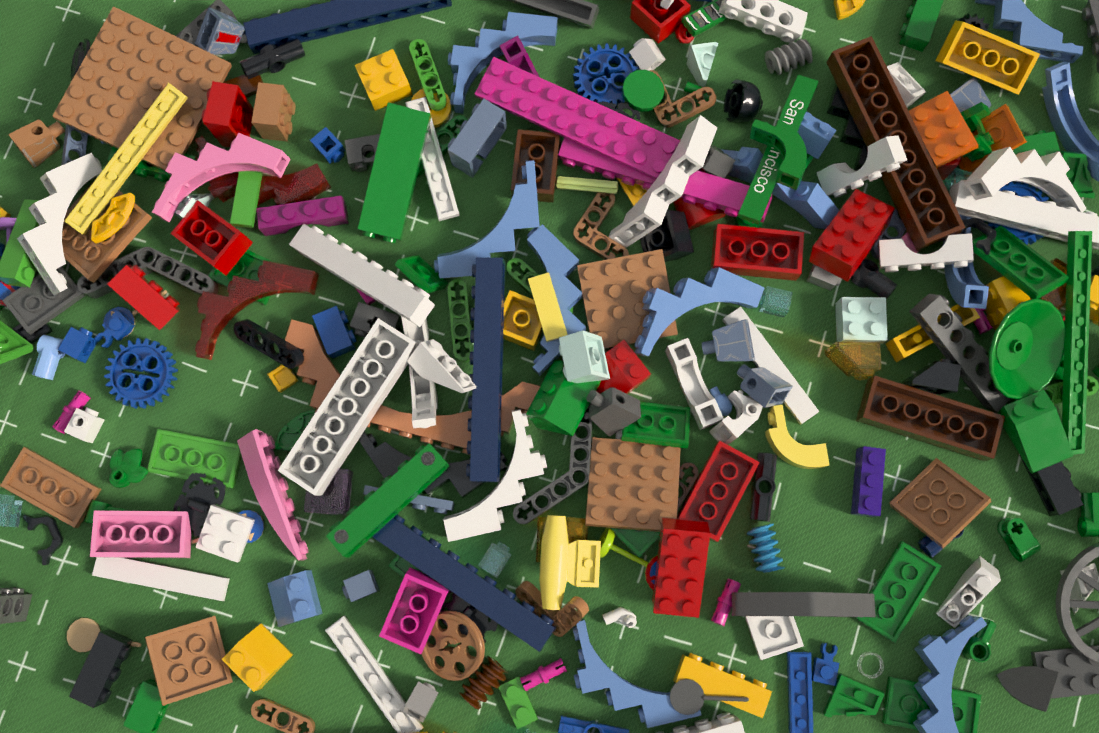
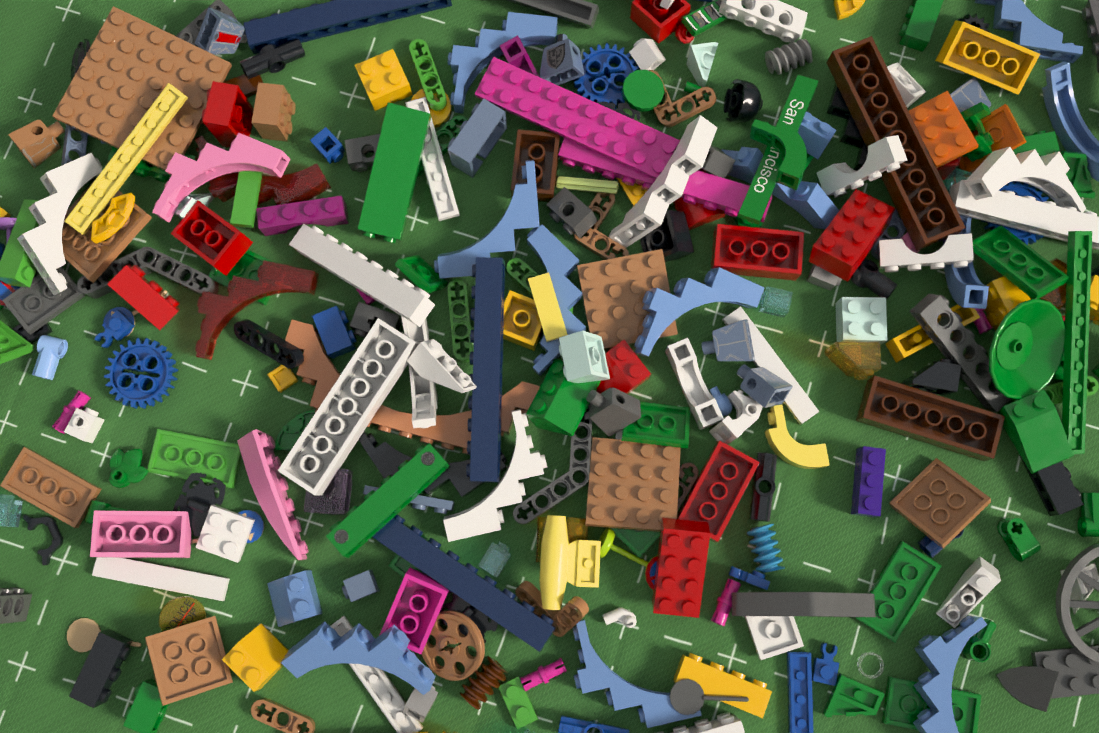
blue brick [58,327,98,363] -> none
black helmet [959,218,997,255] -> none
none -> clear yellow piece [159,596,206,632]
none -> medium blue arch [281,622,436,695]
none -> sand blue torso [540,34,584,85]
none -> dark grey brick [546,187,598,239]
none -> blue plate [728,566,770,590]

